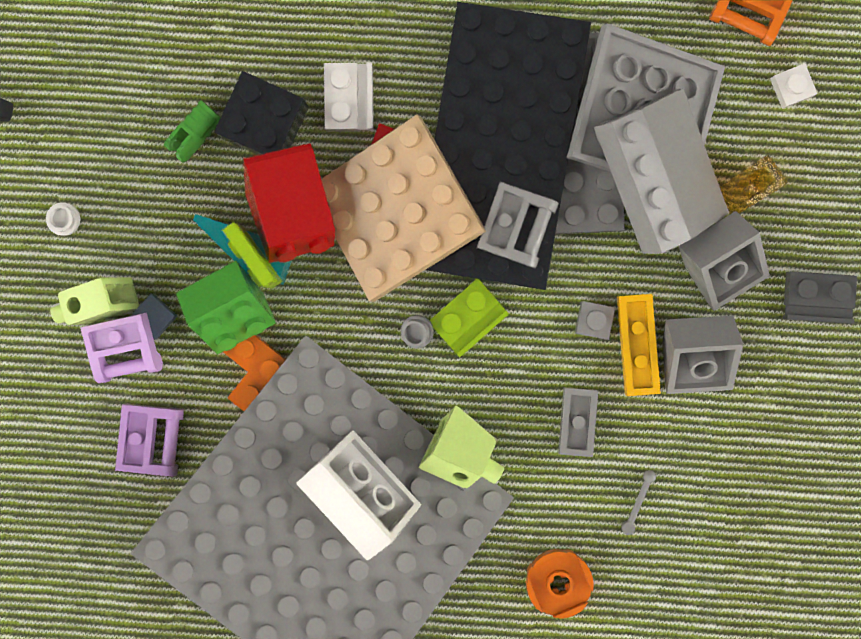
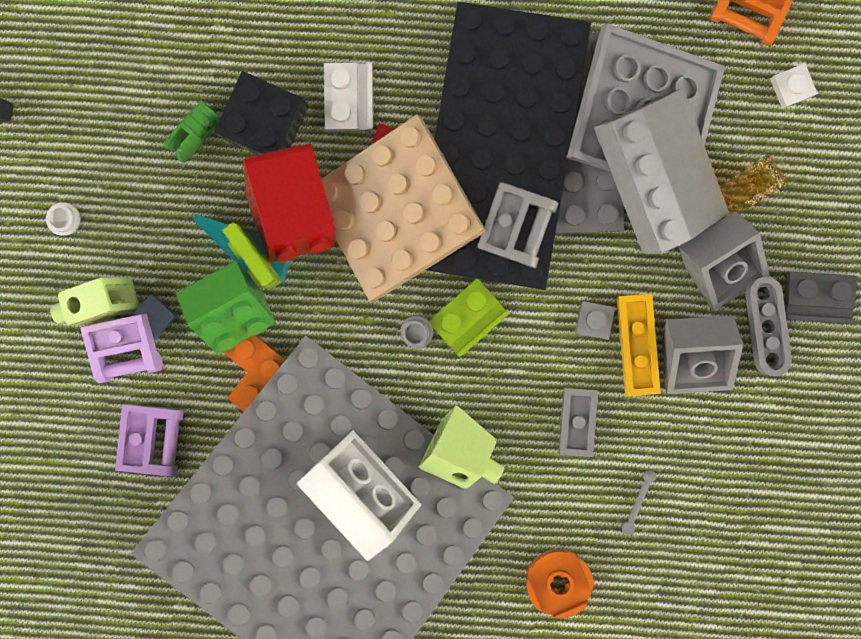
none -> light grey plate [745,276,792,376]

